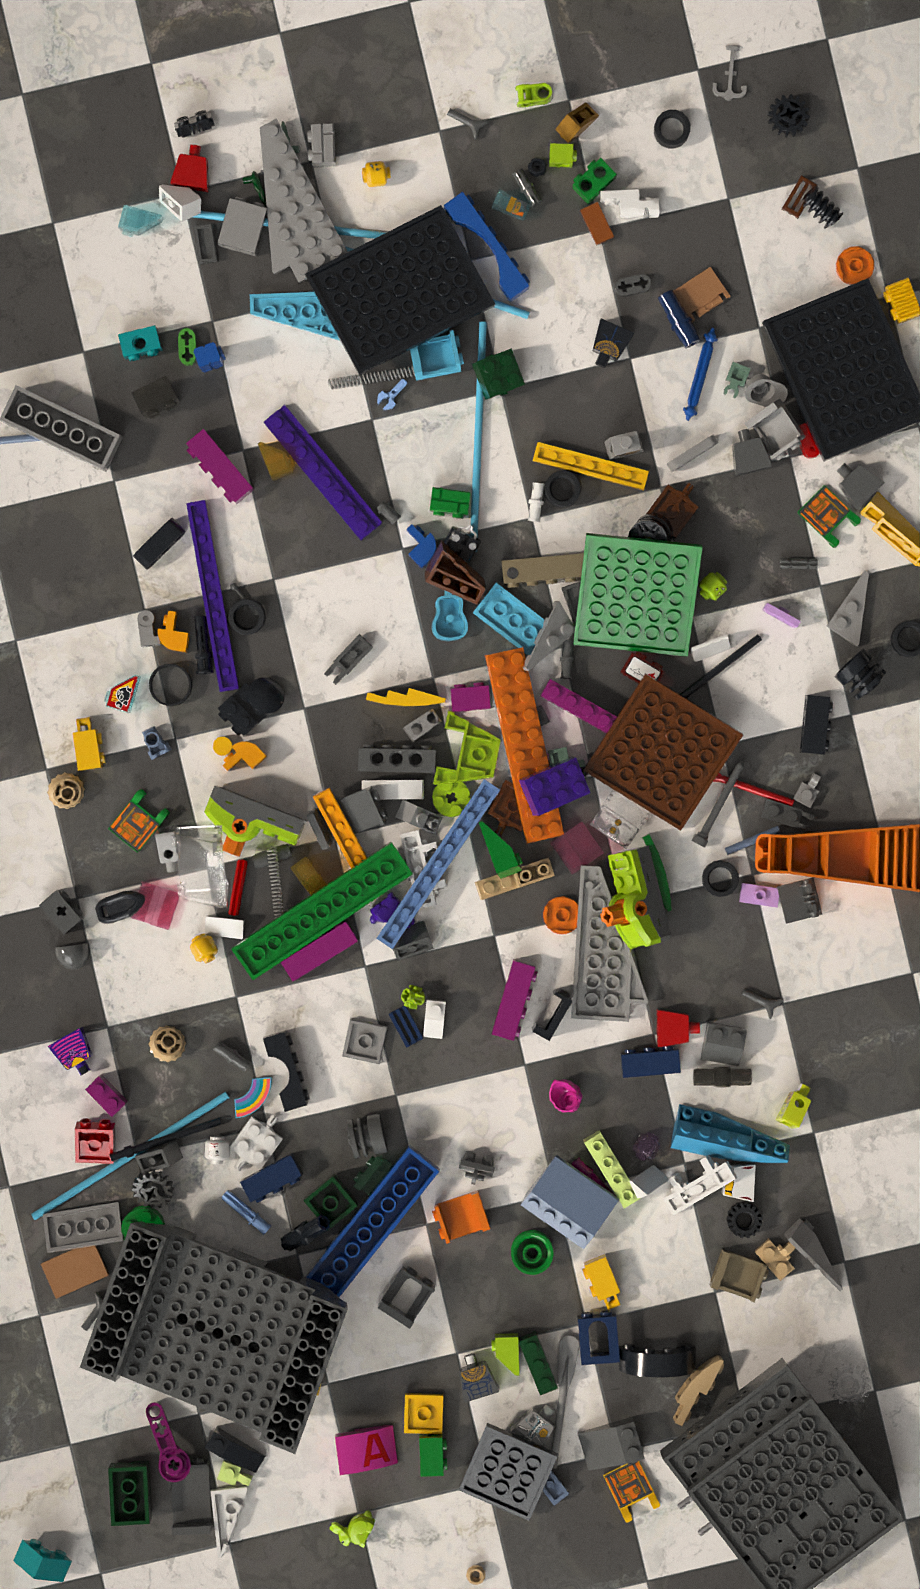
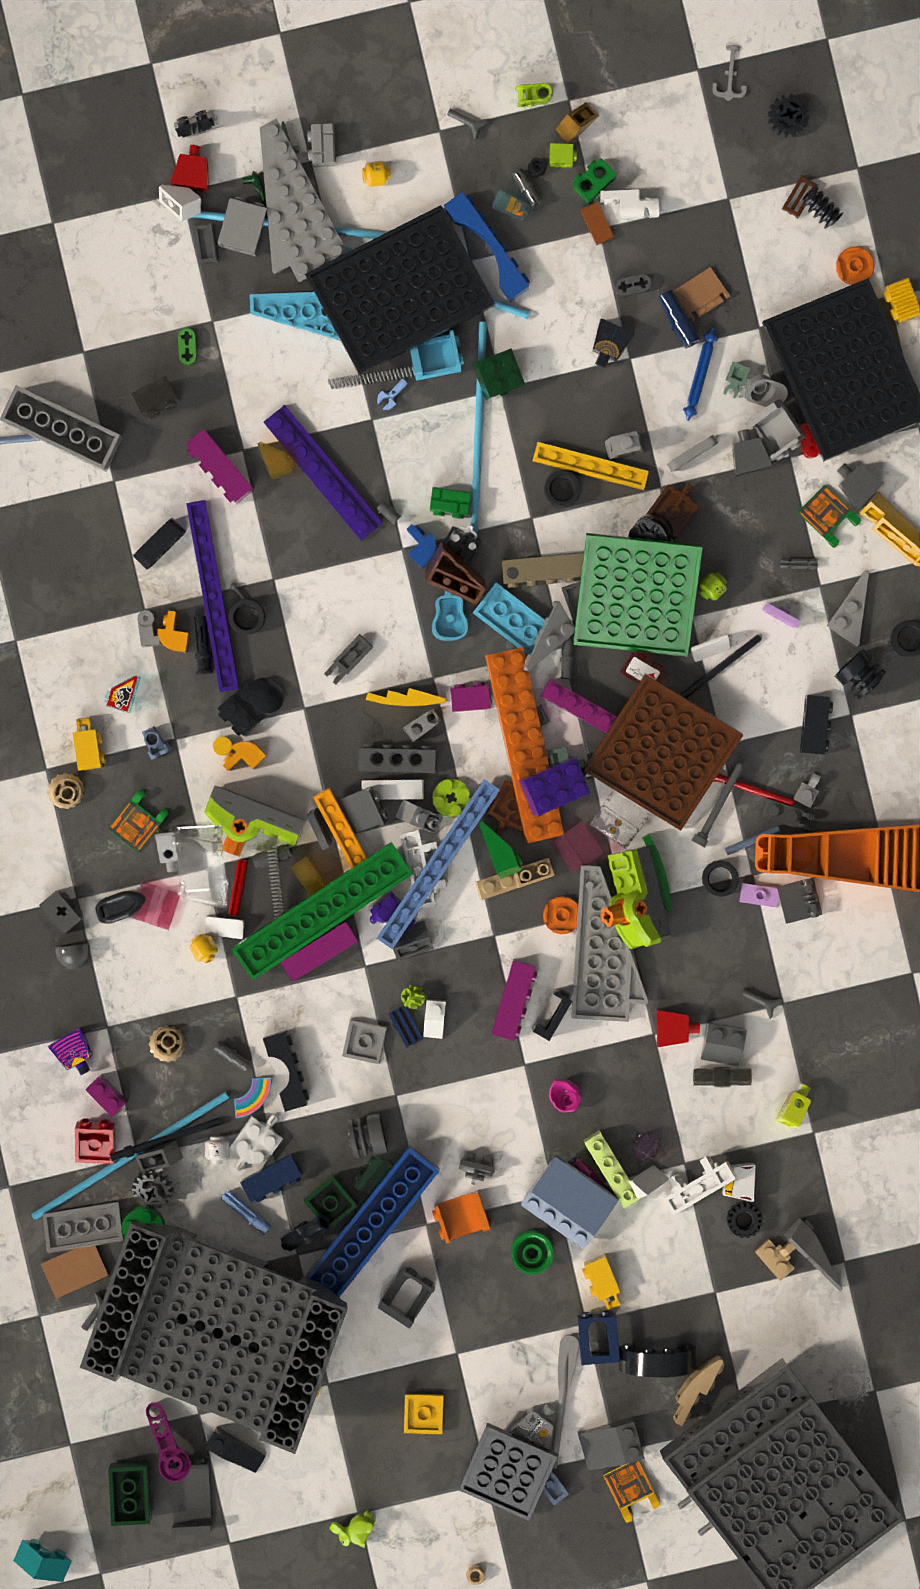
clear light blue slope [118,205,163,237] -> none
teal brick [118,325,163,361] -> none
black tyre [149,664,192,706] -> none
blue brick [193,342,226,373] -> none
white wing [211,1485,248,1558] -> none
yellowish green plate [217,1460,253,1486] -> none
dark pink slope [335,1425,398,1475] -> none
green brick [419,1433,447,1477] -> none
lime wing [433,711,501,785] -> none
torso [460,1353,499,1403] -> none
lime slope [491,1333,520,1376] -> none
dark green brick [518,1331,558,1396] -> none
white pin [528,482,545,522] -> none
dark blue brick [620,1045,681,1078] -> none
black tyre [654,110,690,149] -> none
dark azure wedge [671,1104,790,1163] -> none
dark tan panel [709,1248,769,1303] -> none

